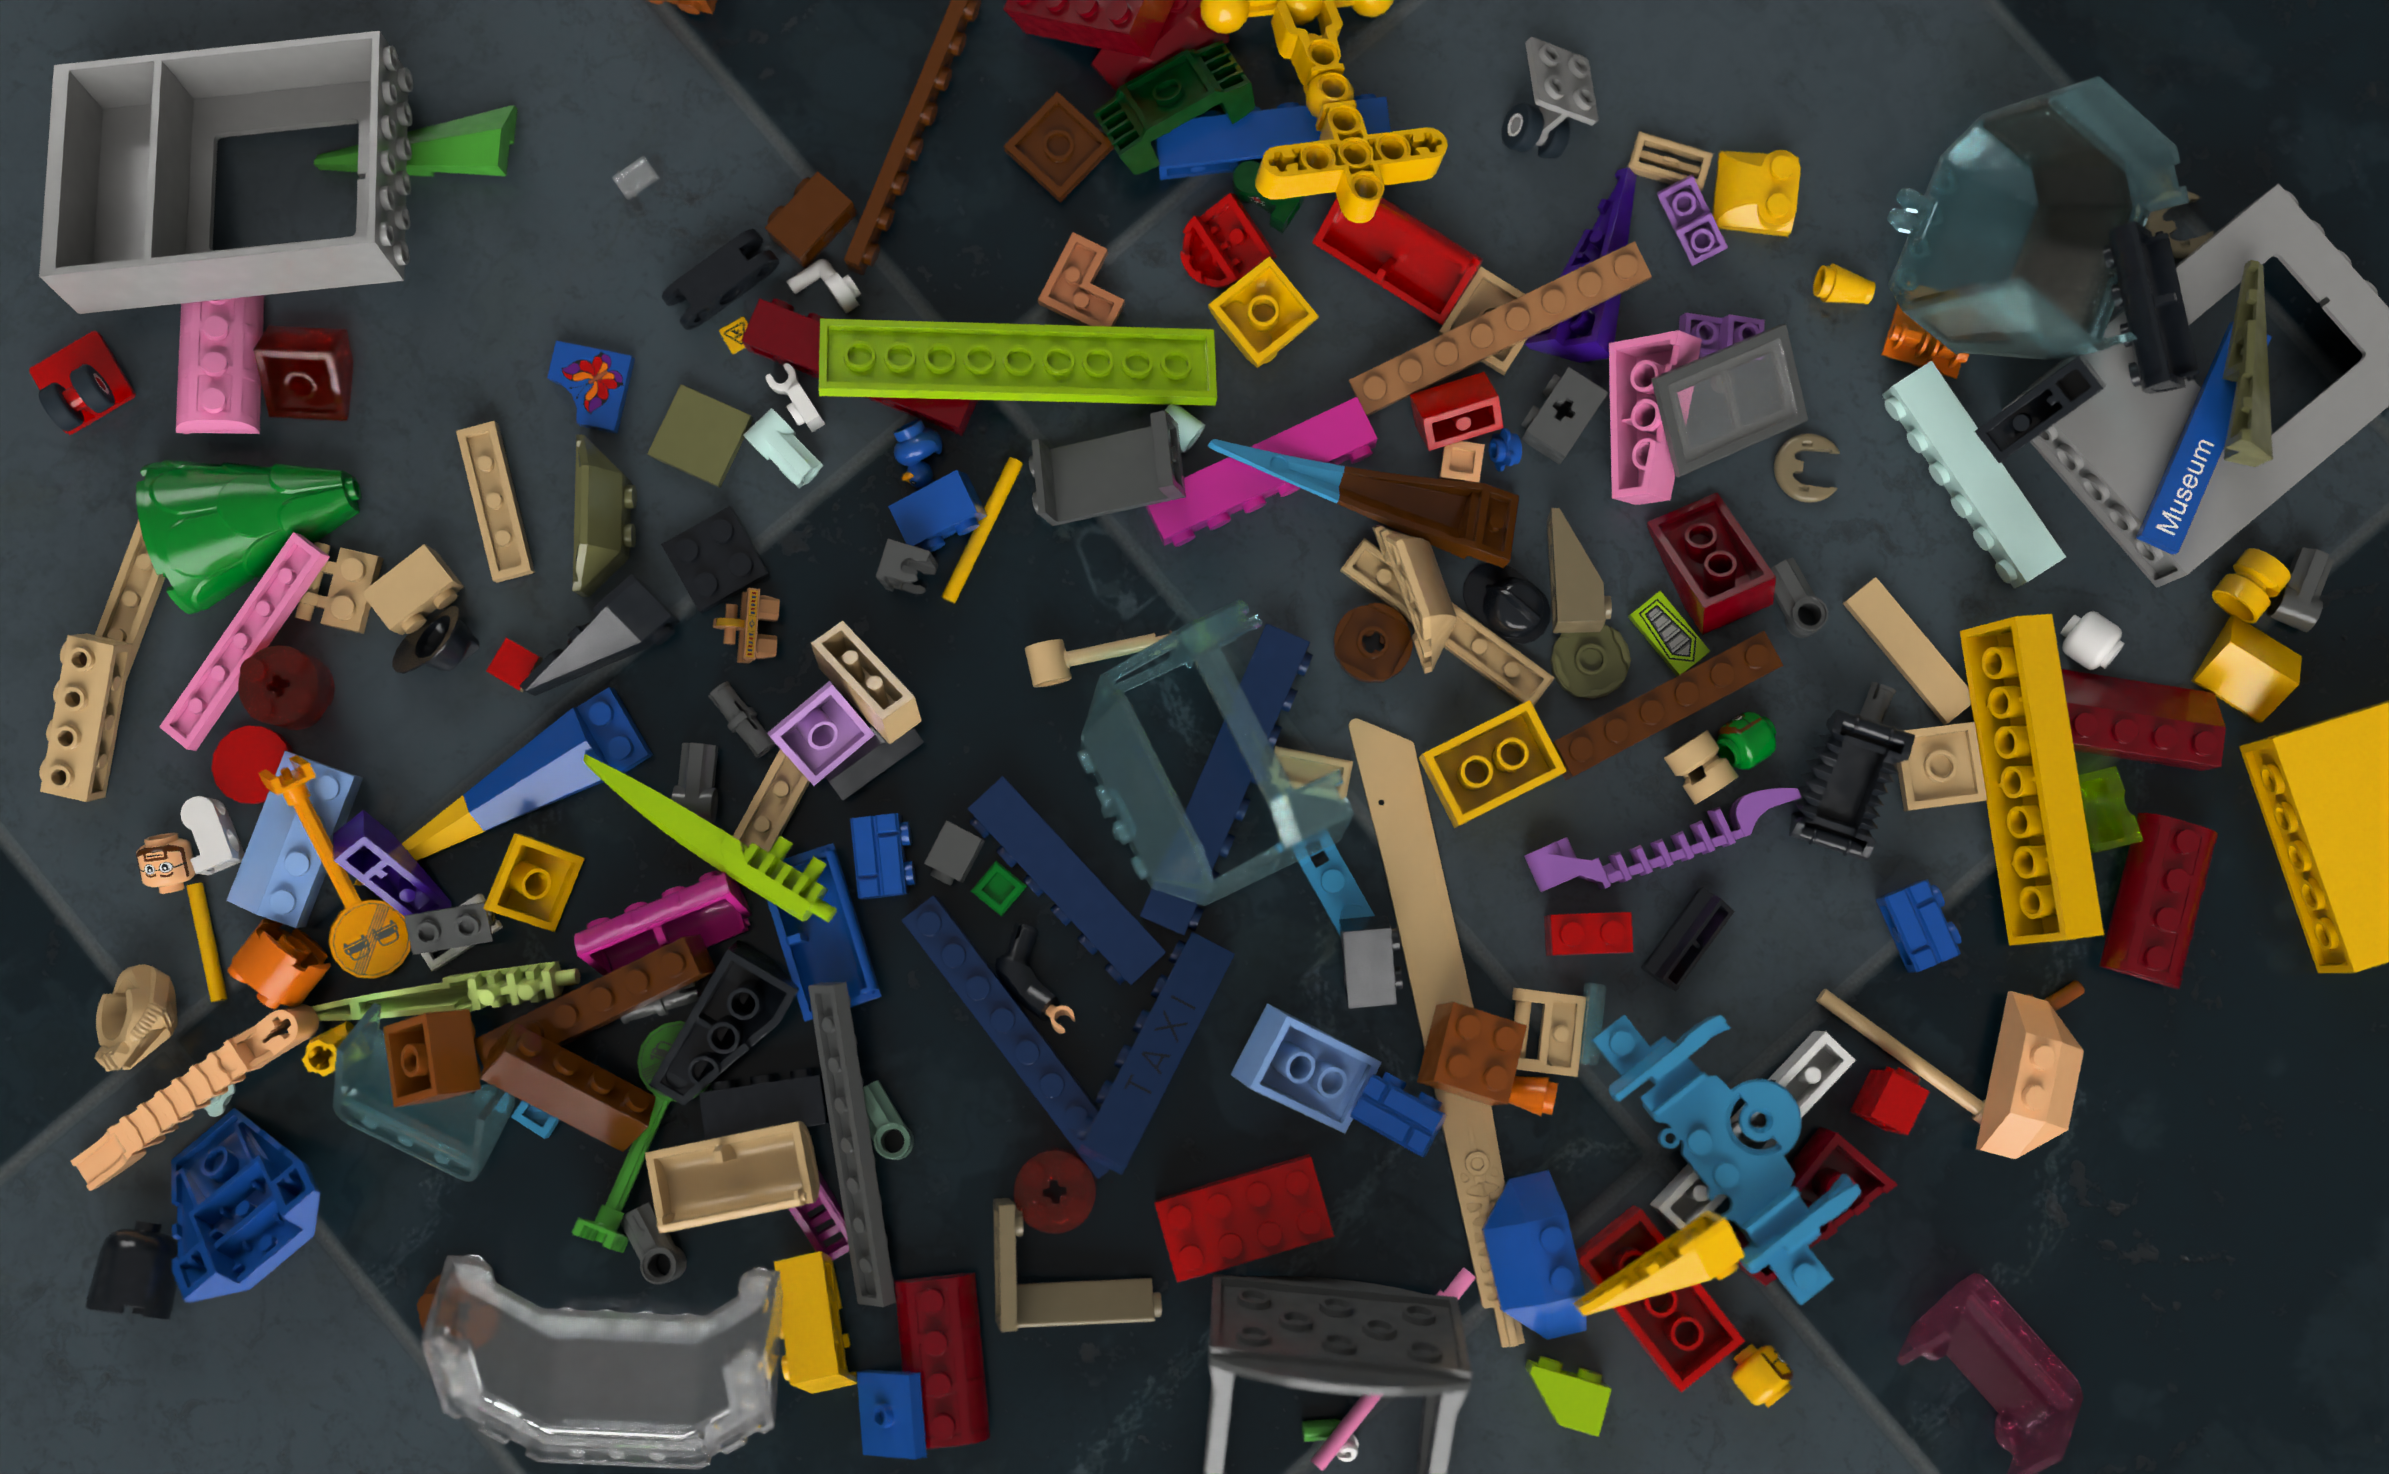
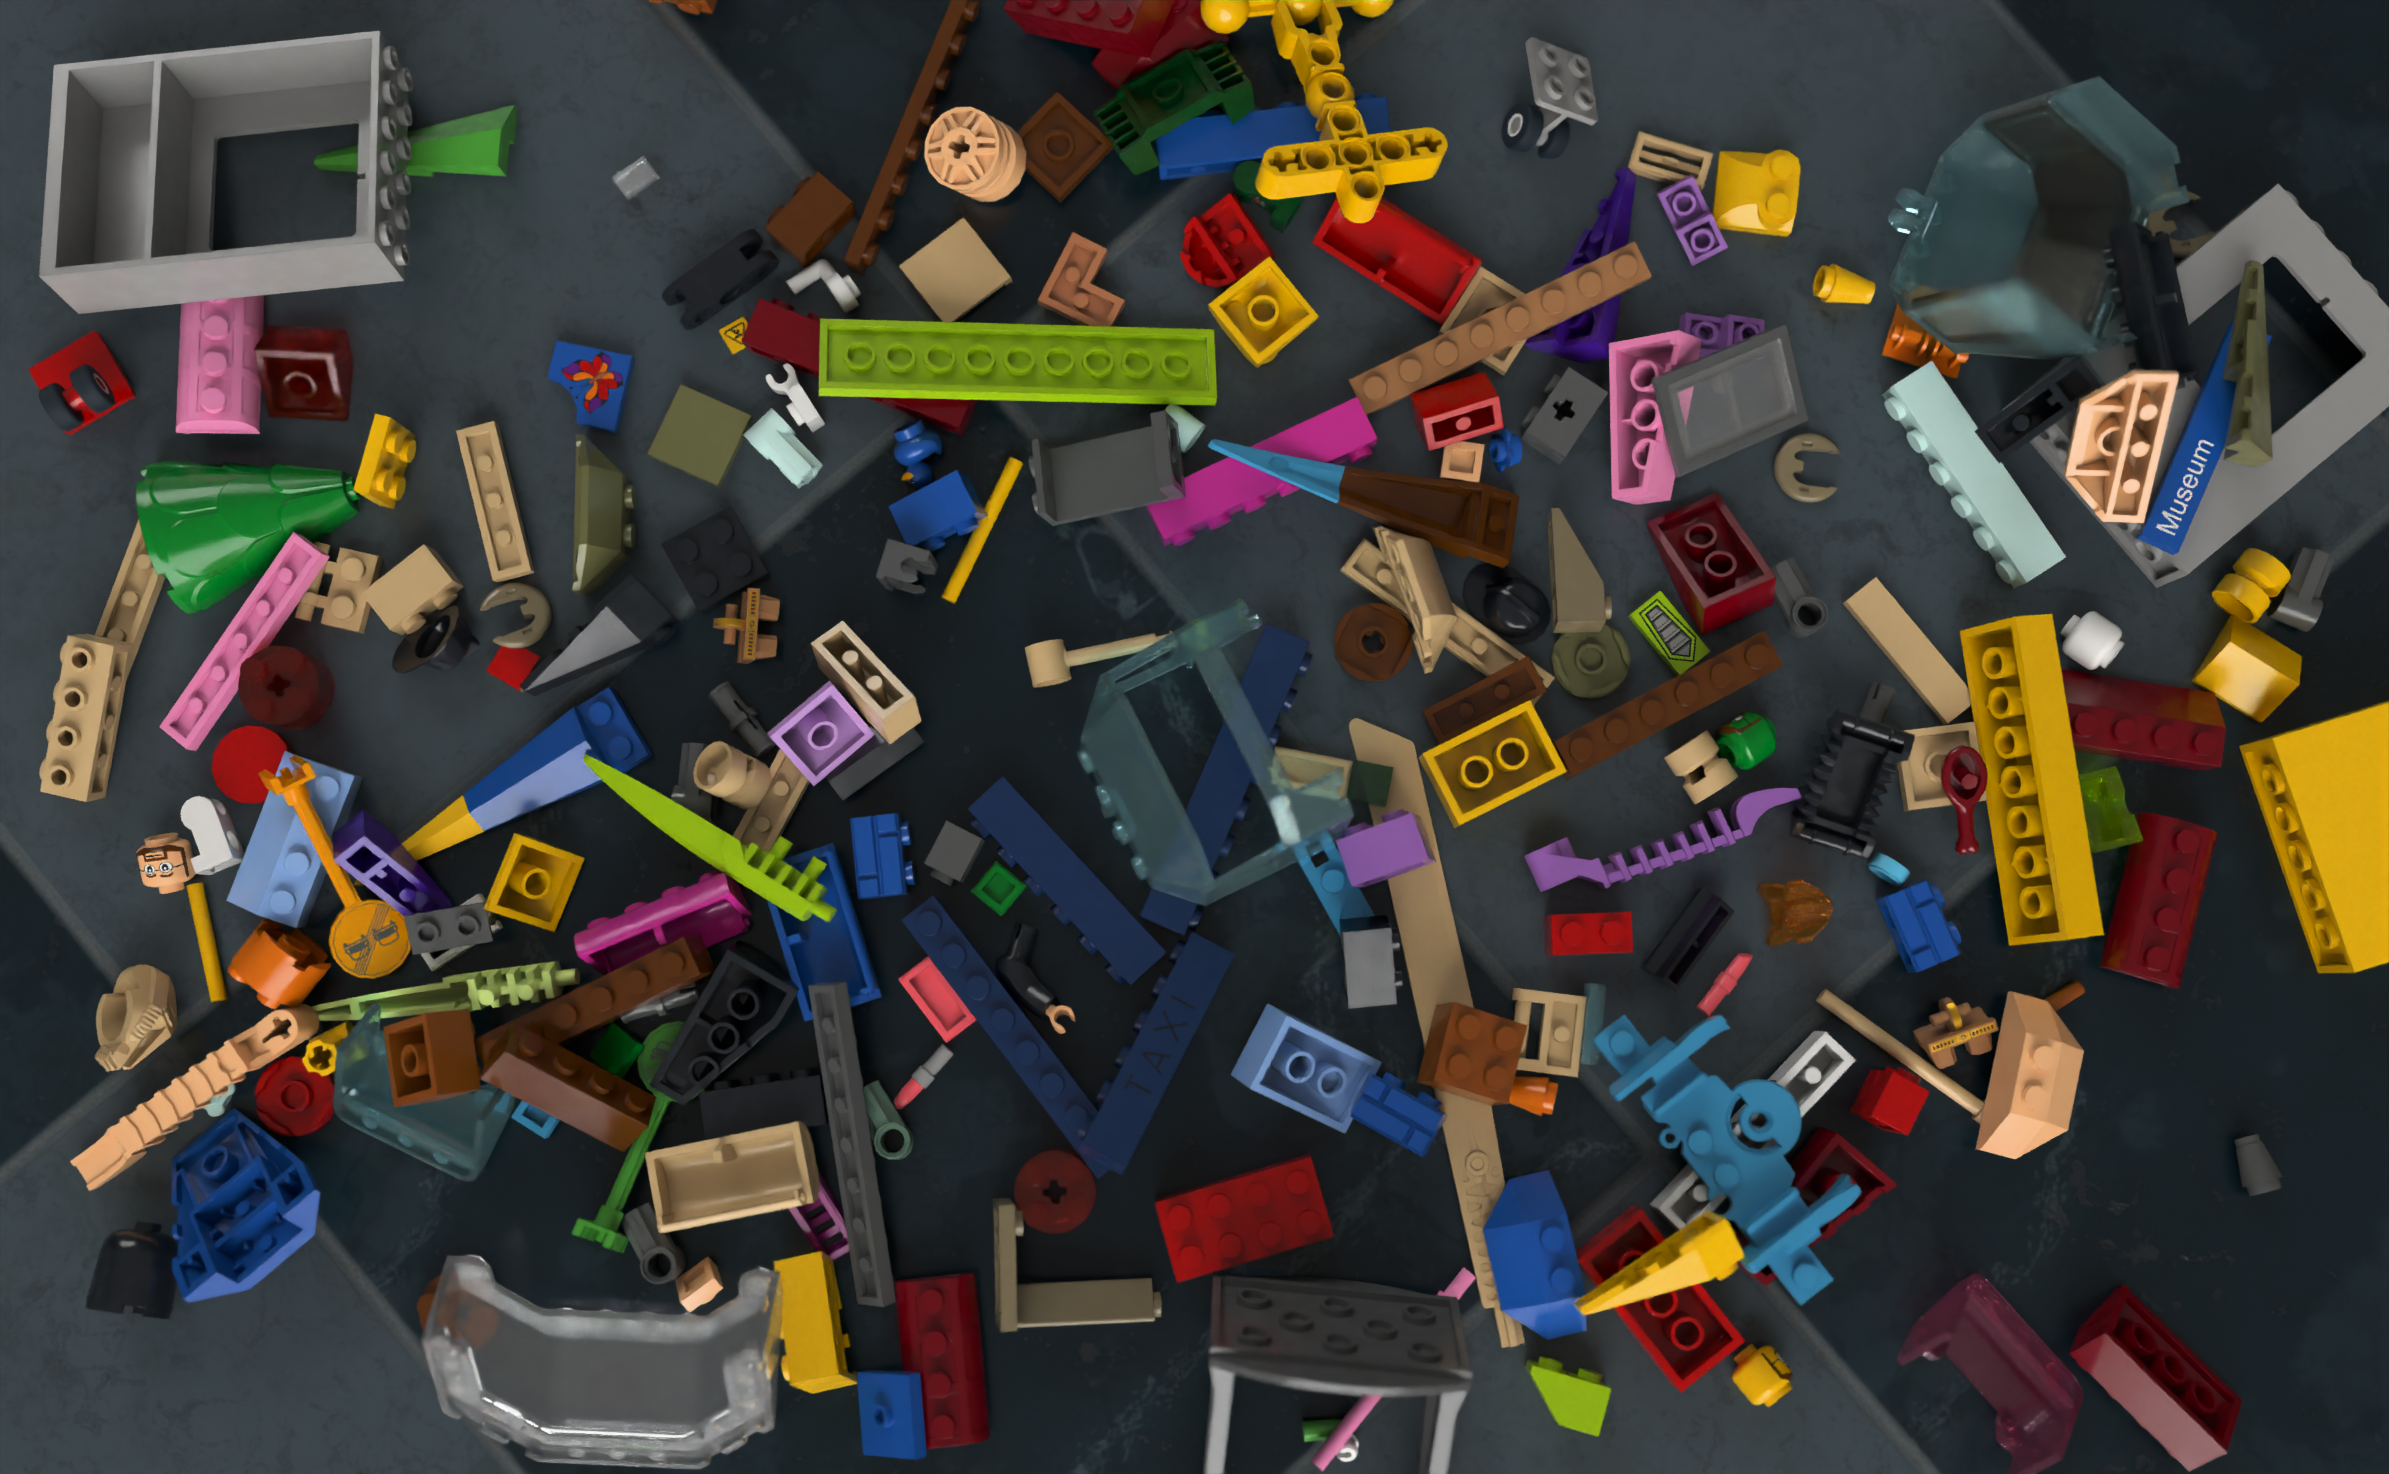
none -> red tile [254,1056,338,1136]
none -> yellow plate [353,414,416,509]
none -> dark tan head [480,583,552,648]
none -> green tile [589,1022,645,1079]
none -> light nougat plate [675,1257,723,1312]
none -> tan wheel [693,741,771,810]
none -> light grey piece [894,1044,954,1109]
none -> coral tile [898,956,977,1043]
none -> tan piece [899,217,1012,322]
none -> light nougat wheel [924,107,1026,202]
none -> medium lavender brick [1336,809,1437,888]
none -> clear green tile [1346,760,1393,808]
none -> reddish brown plate [1422,655,1547,745]
none -> coral piece [1696,953,1753,1017]
none -> clear orange brick [1757,879,1833,946]
none -> medium azure tile [1868,852,1910,887]
none -> medium nougat hips [1912,997,1998,1069]
none -> dark red piece [1940,745,1988,855]
none -> light nougat wedge [2064,370,2179,523]
none -> dark red slope [2069,1284,2242,1471]
none -> dark grey cone [2234,1134,2283,1196]

